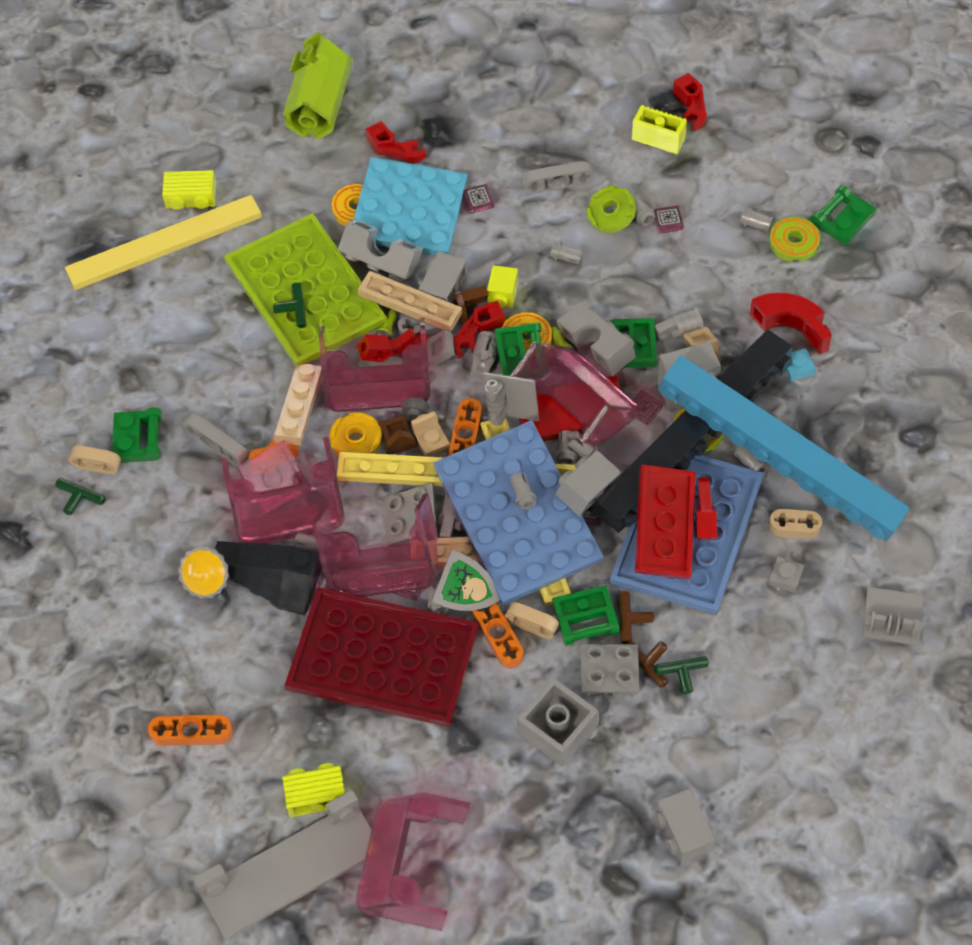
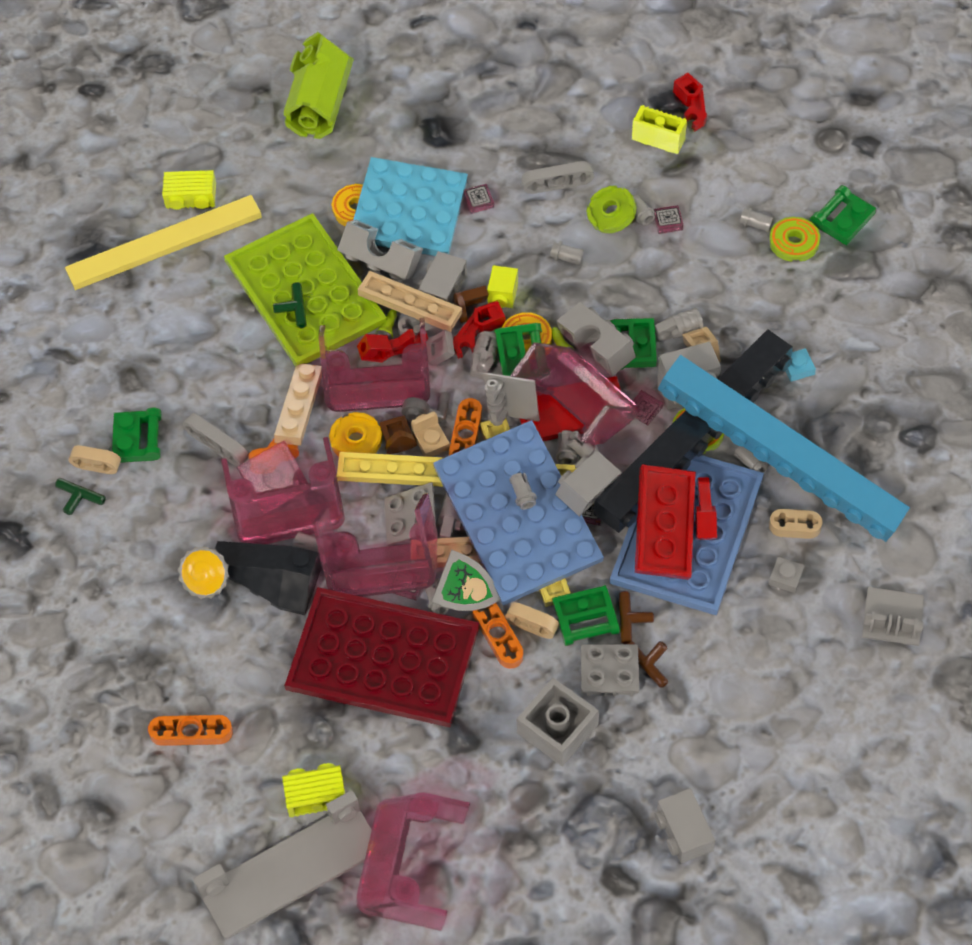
red piece [366,121,426,163] -> none
dark green piece [654,656,709,695] -> none
red arch [750,292,832,355] -> none

